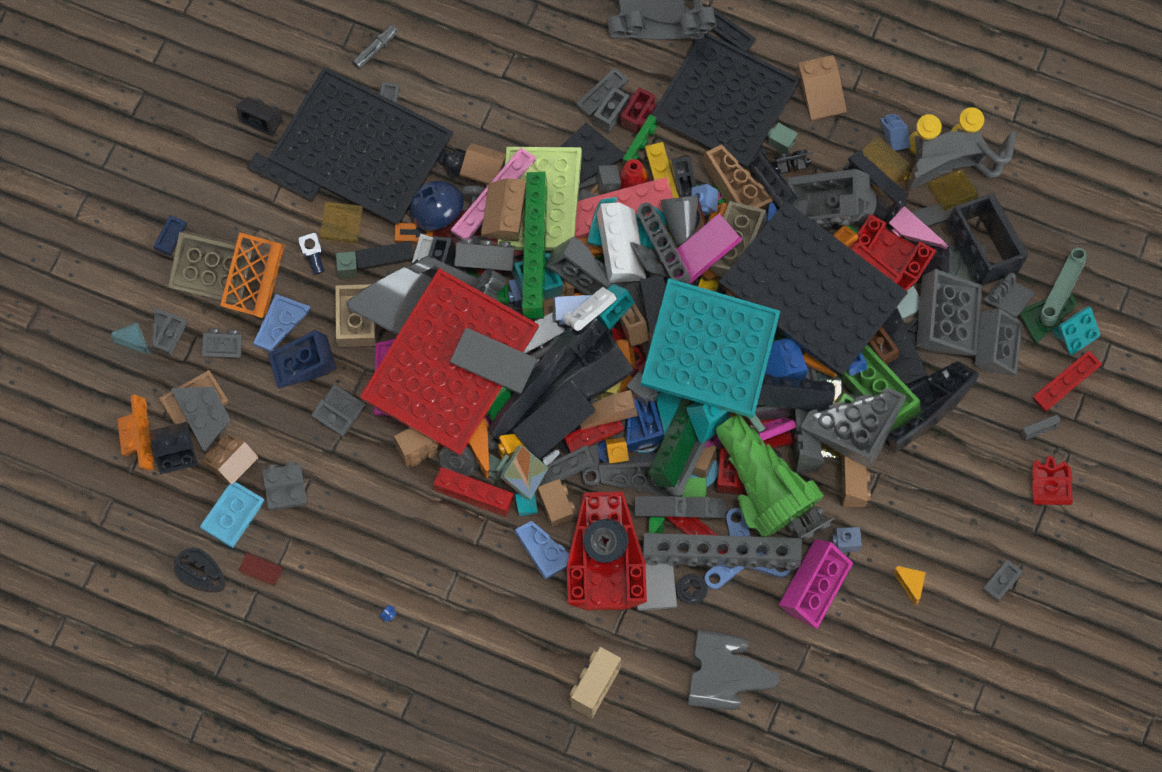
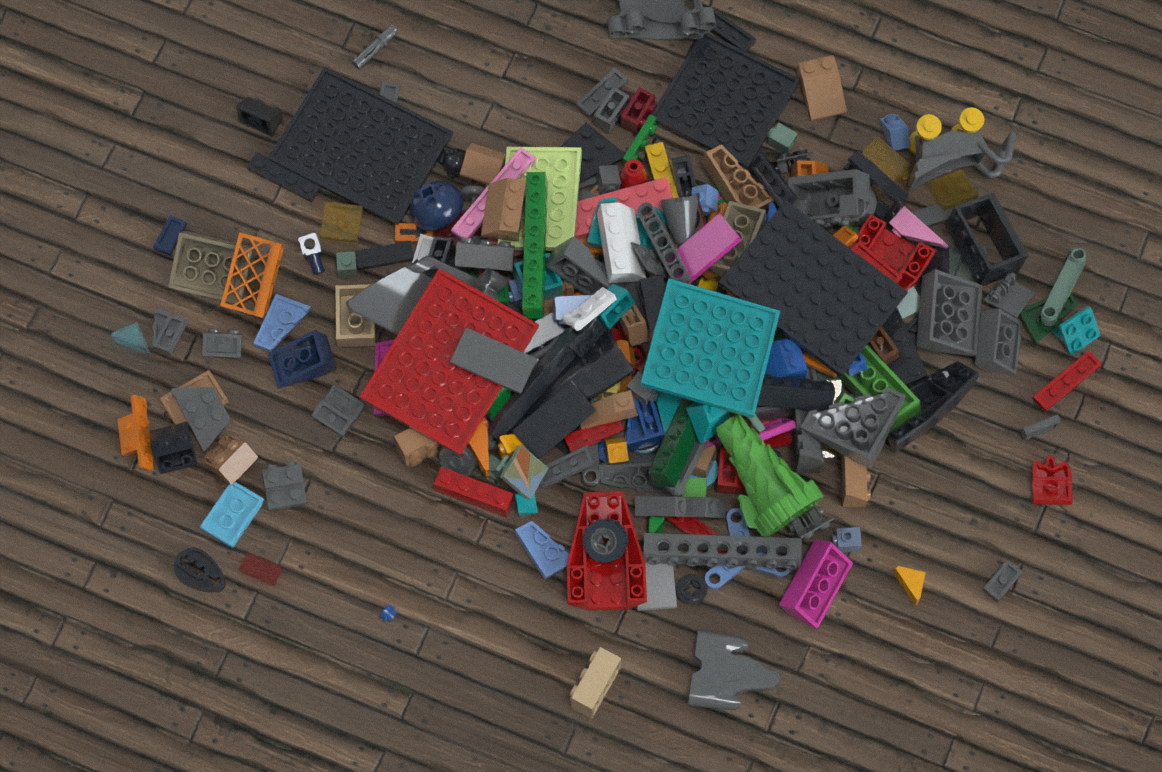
medium nougat brick [538,479,576,527] -> none
tile [539,447,561,466] -> none
none -> orange slope [791,160,828,177]

